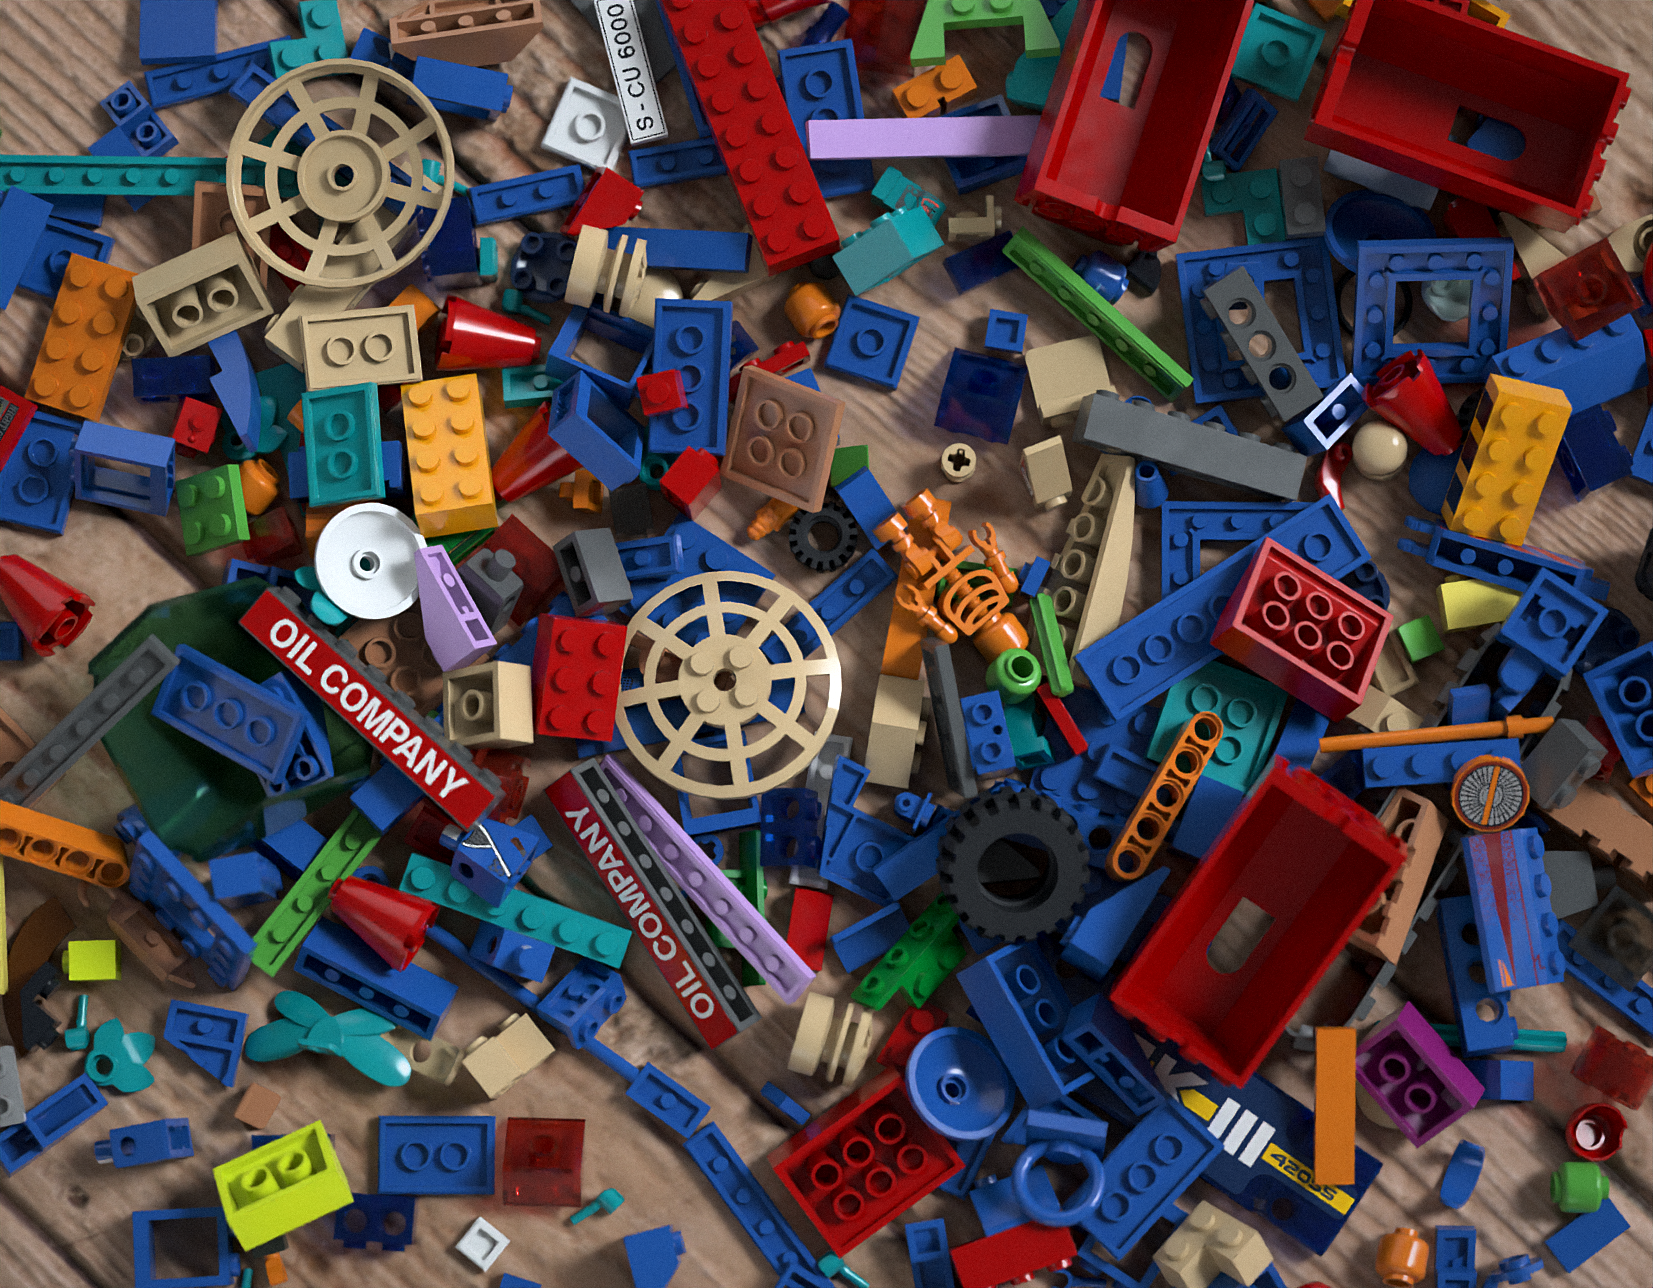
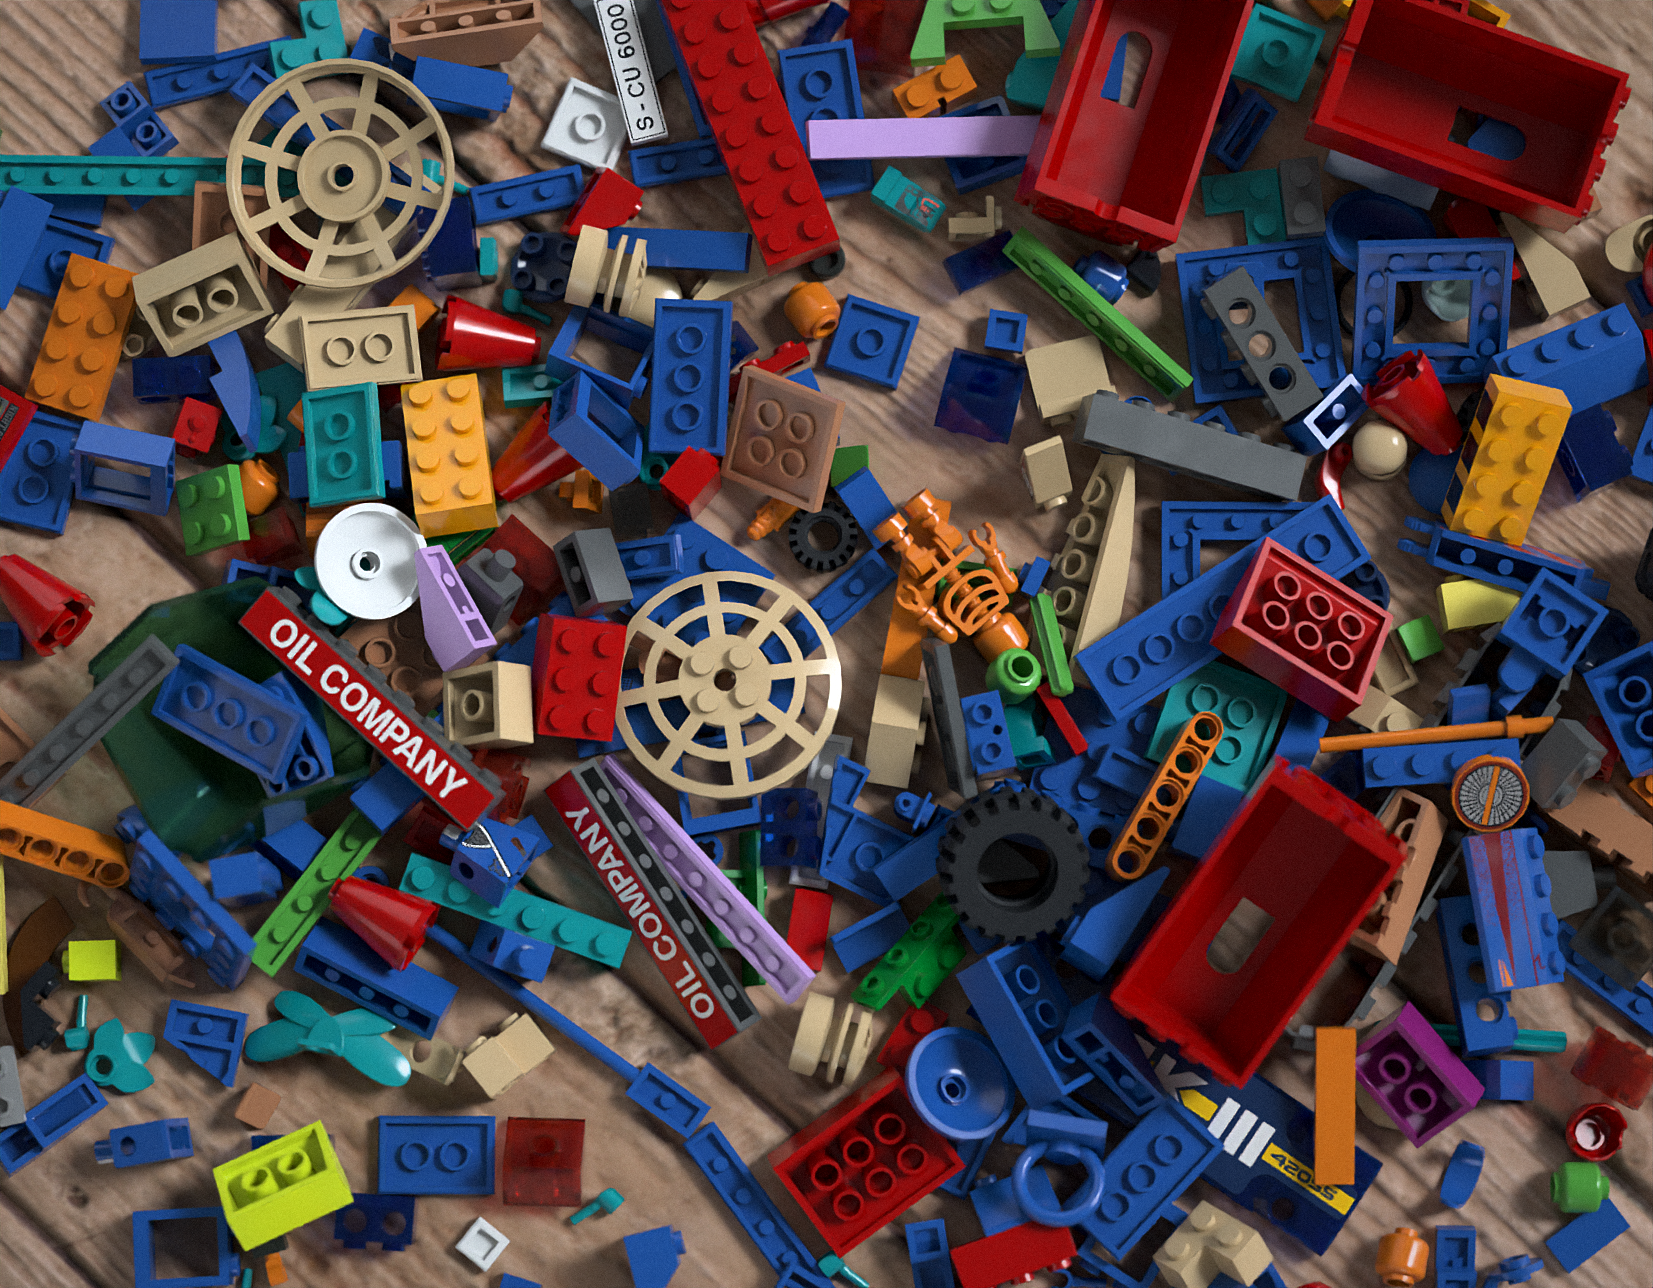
blue bracket [536,956,627,1050] -> none
red brick [636,369,689,417] -> none
blue tile [760,1081,811,1125] -> none
teal brick [832,206,945,296] -> none
tan bush [941,443,976,483] -> none
blue cone [1135,461,1169,509] -> none
teal hand [1202,145,1227,182] -> none
clear red slope [1531,237,1644,342] -> none

